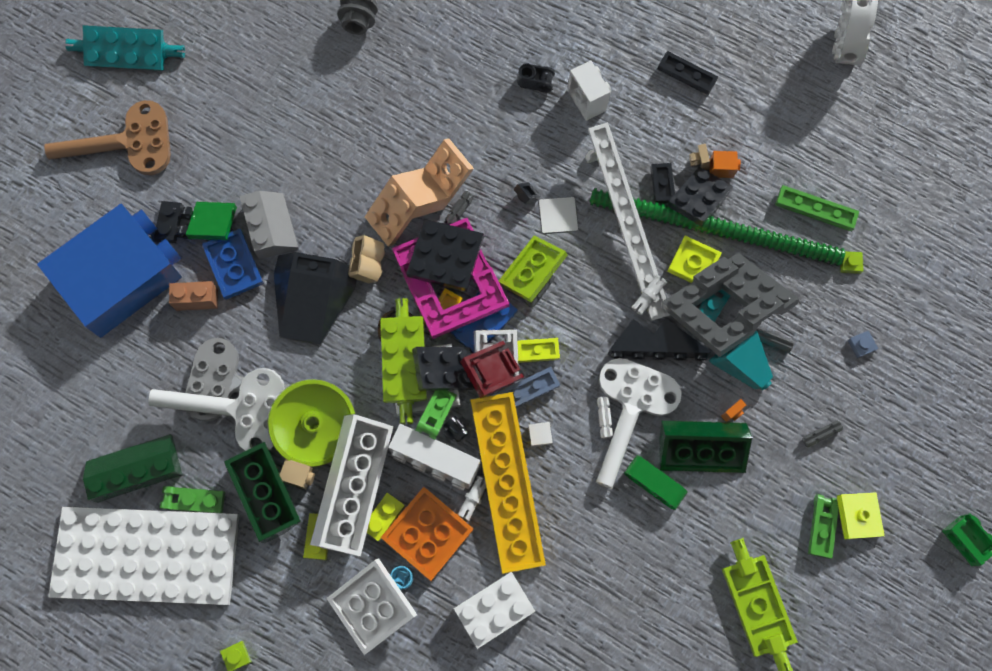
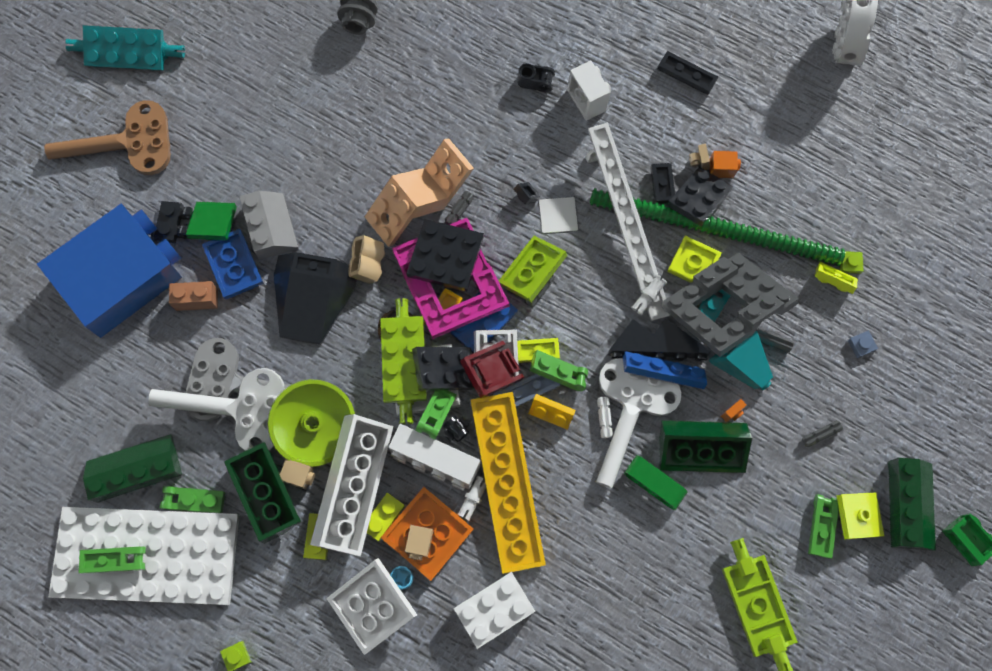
white tile [528,422,553,447] -> none
bright green plate [775,185,859,232] -> none
none -> bright green plate [79,546,146,574]
none -> tan brick [405,525,434,560]
none -> yellow plate [528,394,576,430]
none -> bright green plate [530,350,588,391]
none -> blue plate [623,352,707,389]
none -> neon yellow plate [815,262,858,294]
none -> dark green slope [888,457,936,551]

